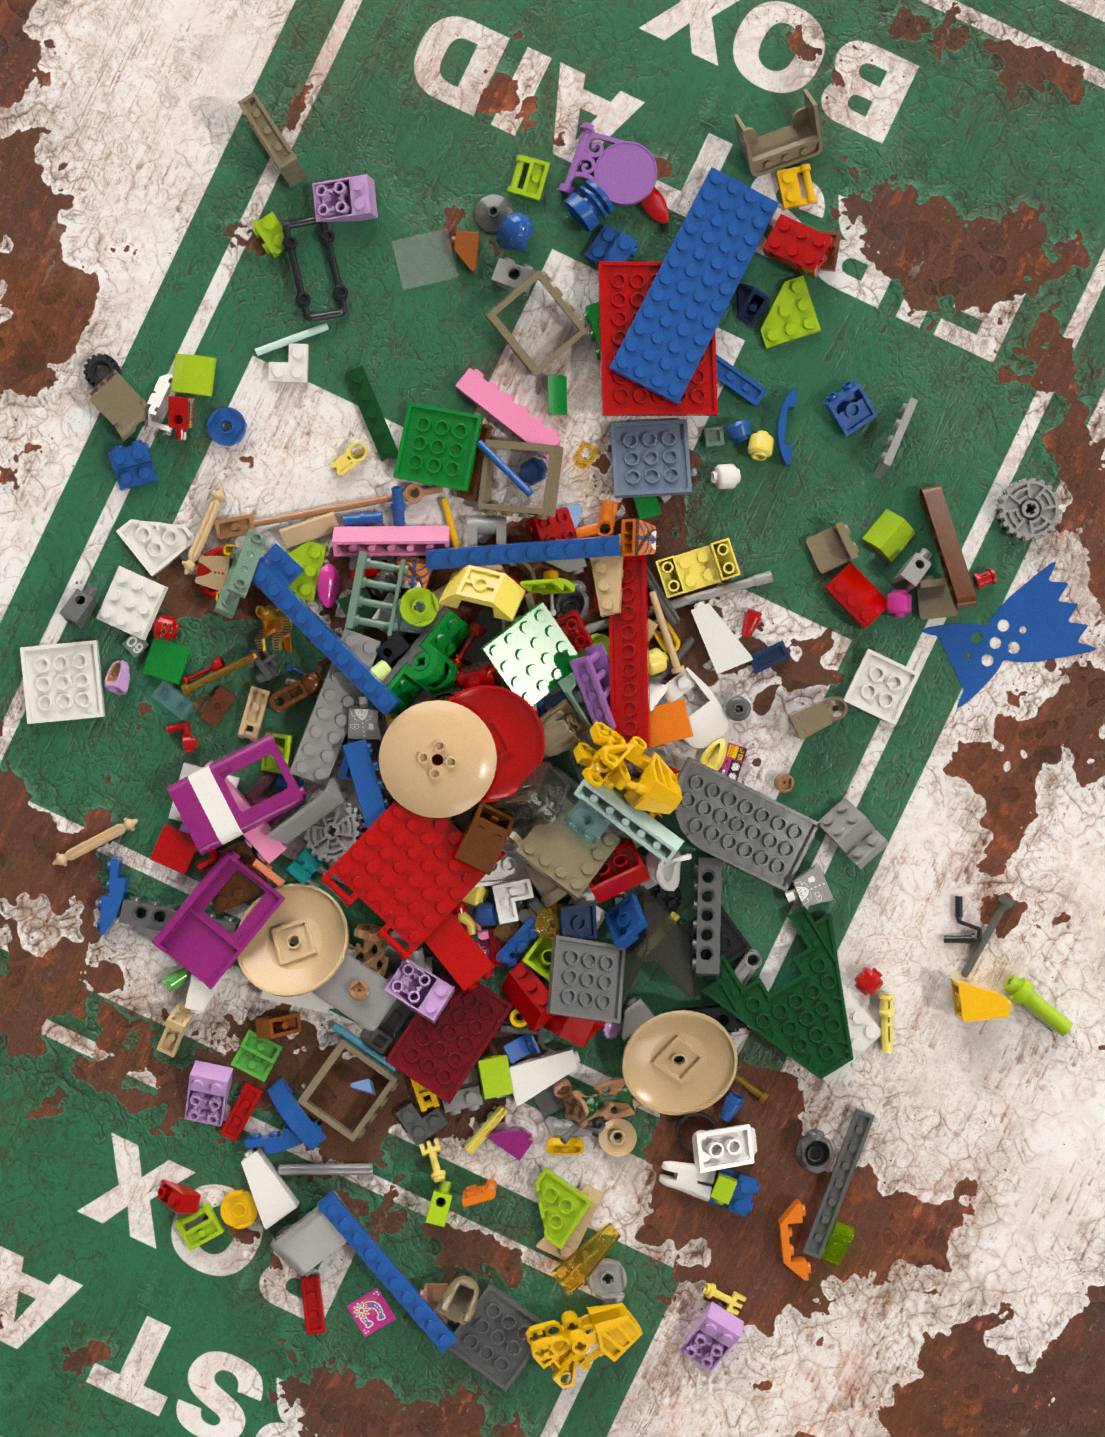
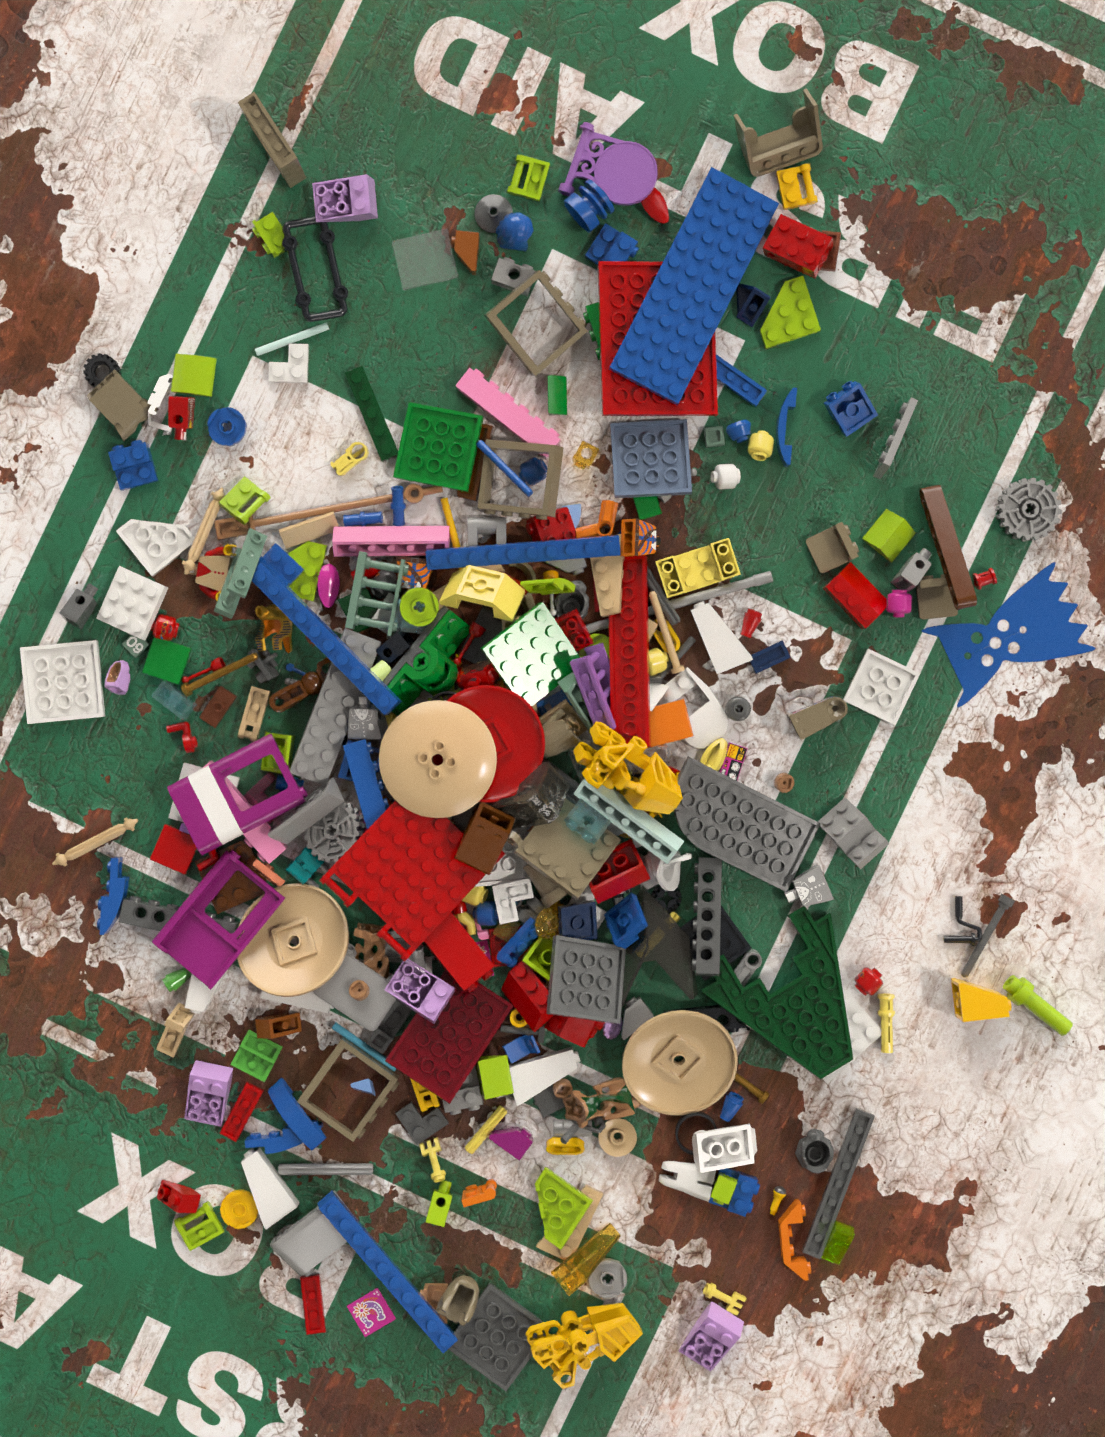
none -> lime plate [219,476,271,525]
none -> yellow piece [770,1186,786,1215]

